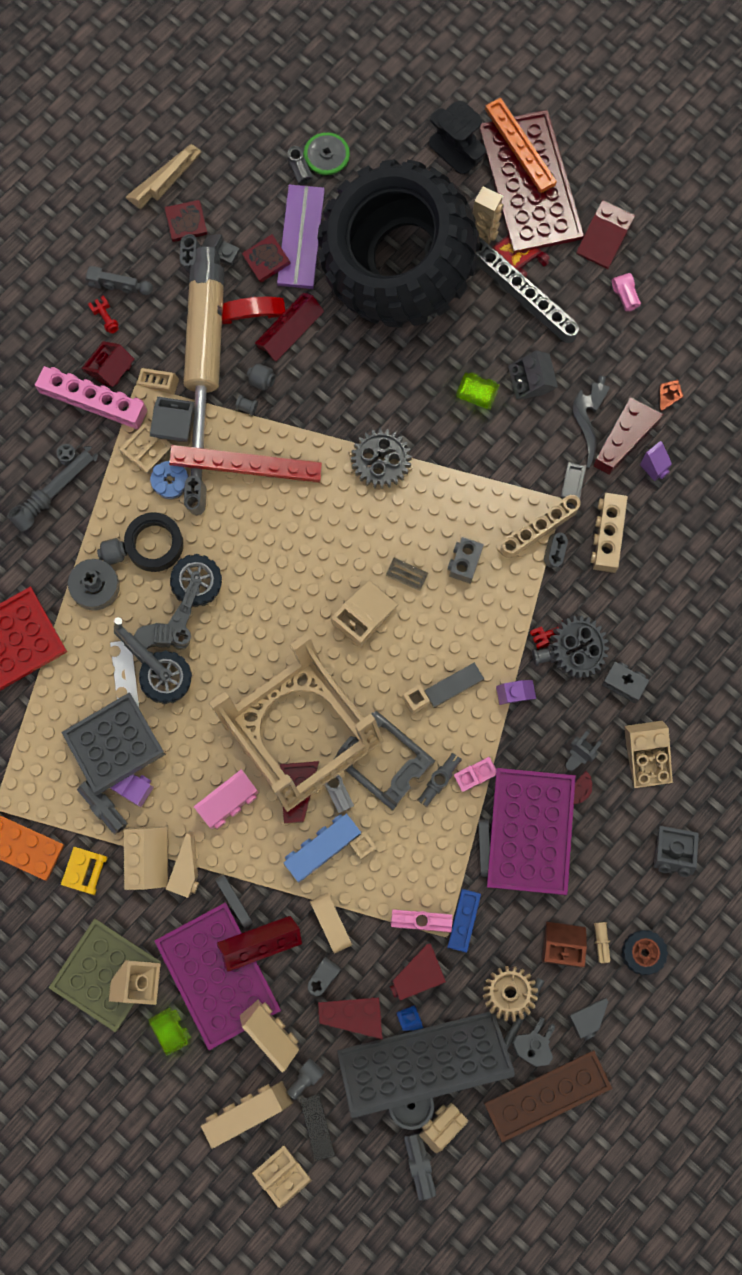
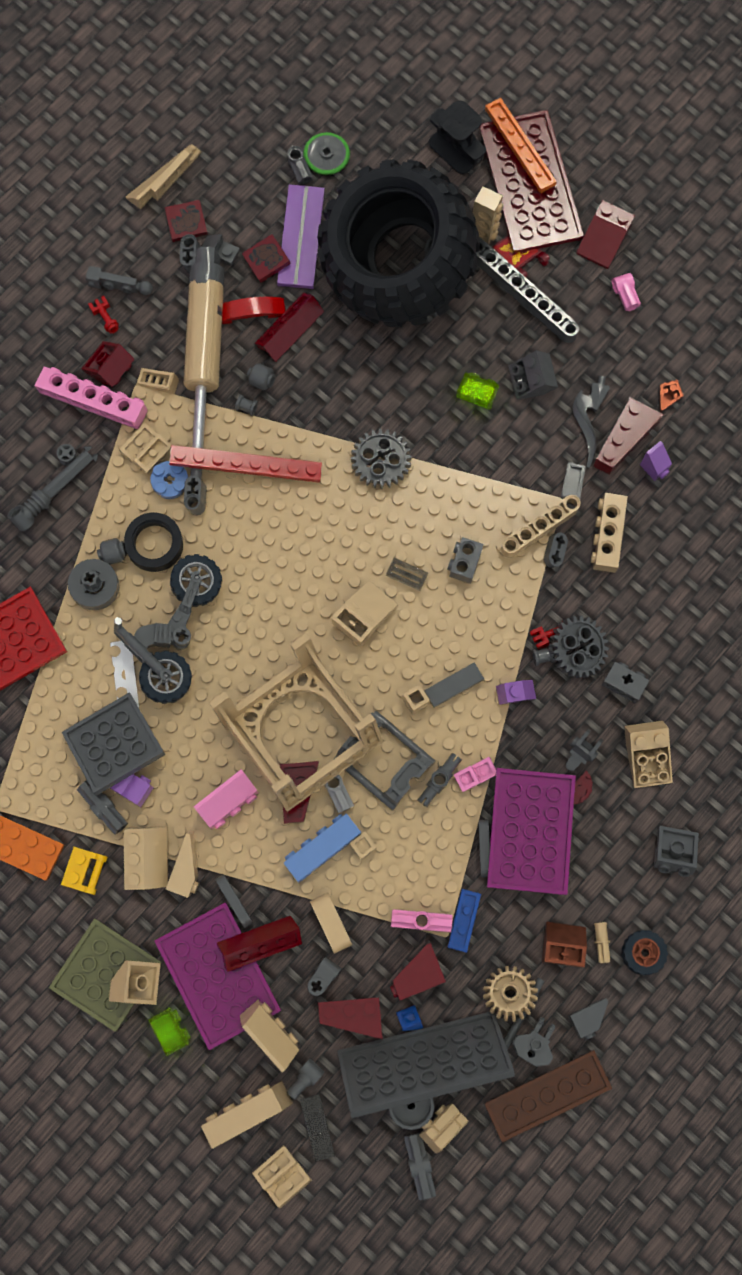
dark grey slope [150,397,195,442] -> none

